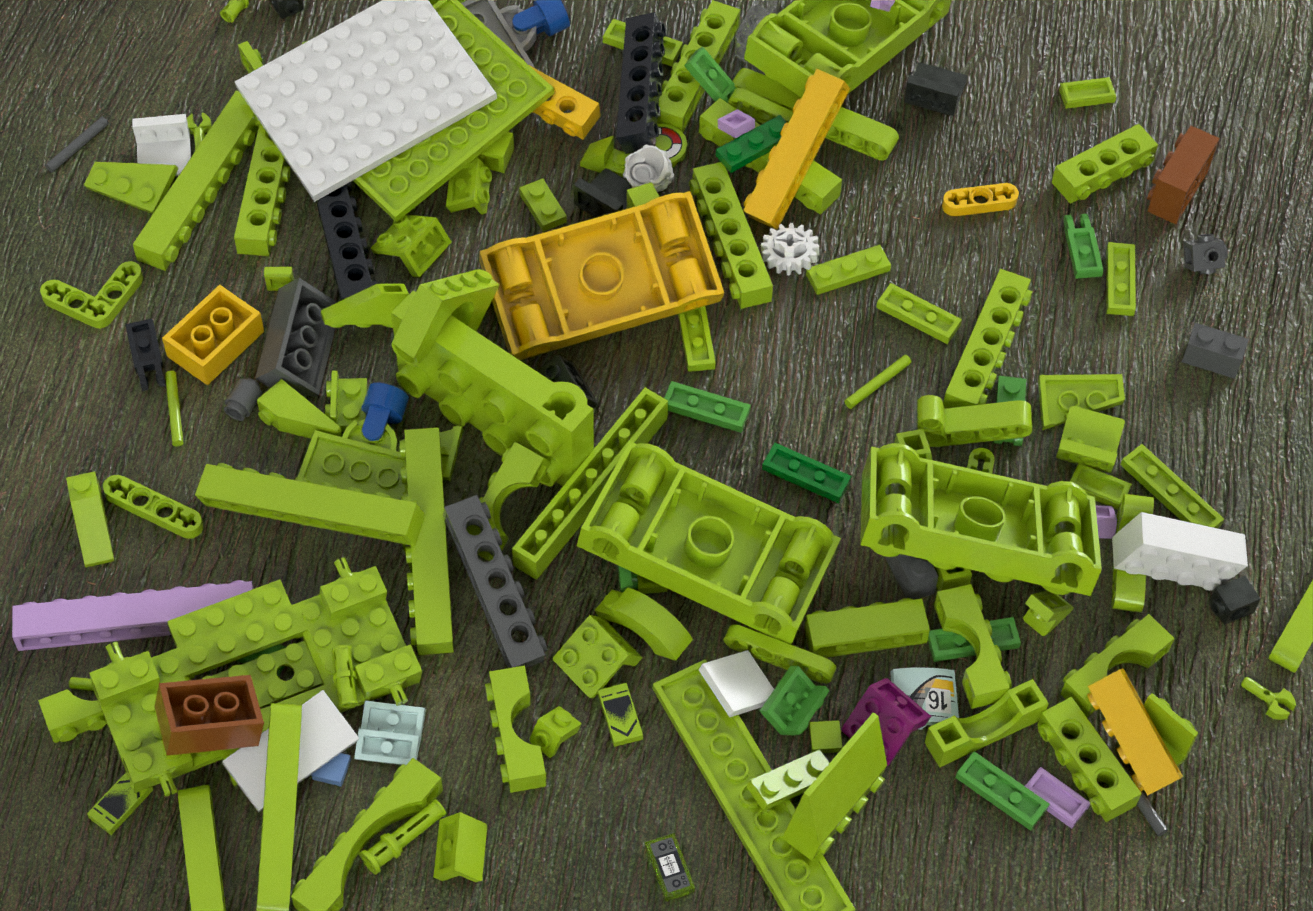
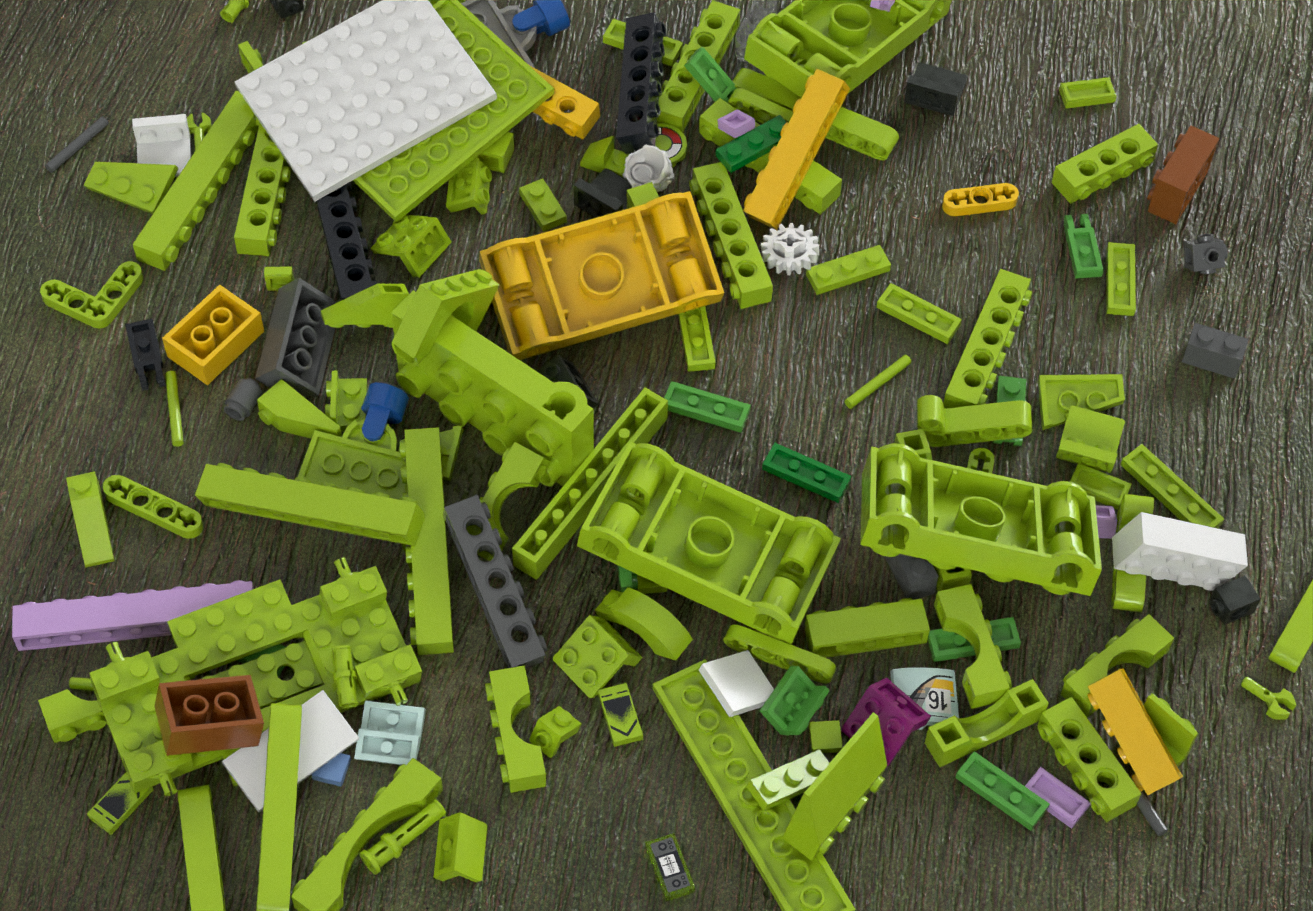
lime slope [1023,591,1074,636] -> none

